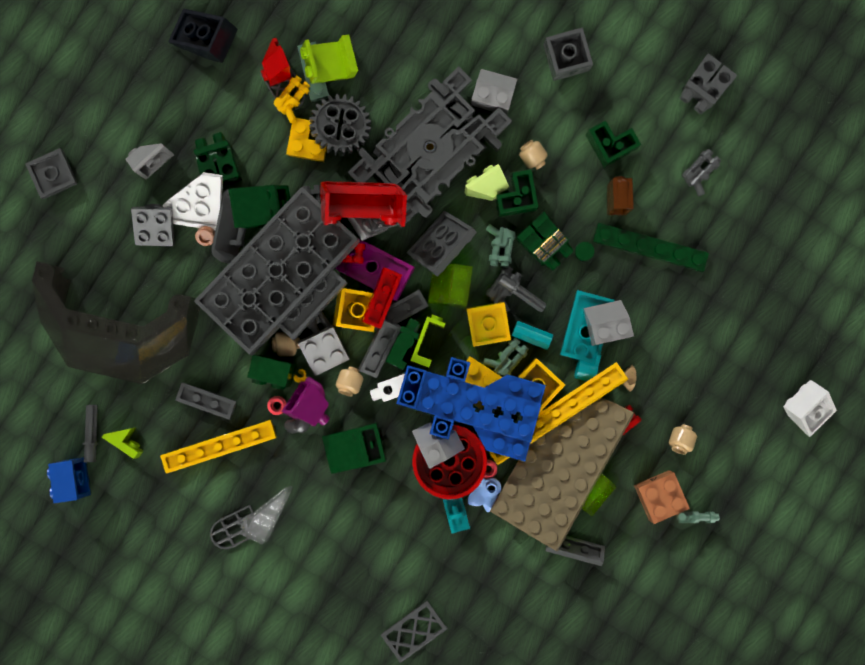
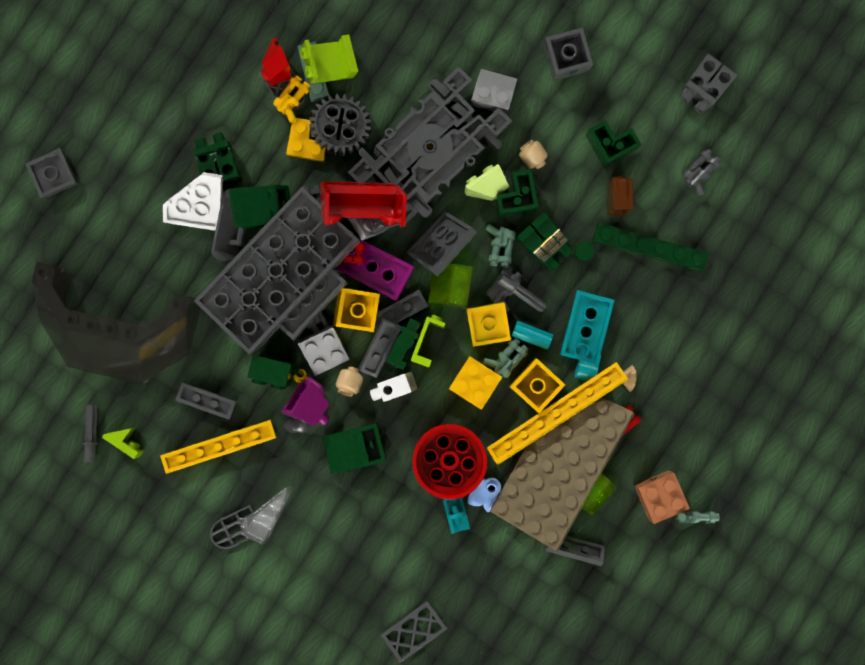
blue brick [47,457,91,503] -> none
light grey slope [126,143,174,179] -> none
plate [131,204,175,246] -> none
black slope [168,8,238,63] -> none
nougat tile [195,226,215,246] -> none
coral plate [267,396,287,415] -> none
tan head [272,332,300,357] -> none
red plate [362,267,402,329] -> none
blue piece [396,357,546,461] -> none
light grey slope [412,422,465,469] -> none
coral plate [484,459,497,479] -> none
light grey slope [583,300,634,346] -> none
tan head [669,424,697,455] -> none
white slope [783,380,837,437] -> none

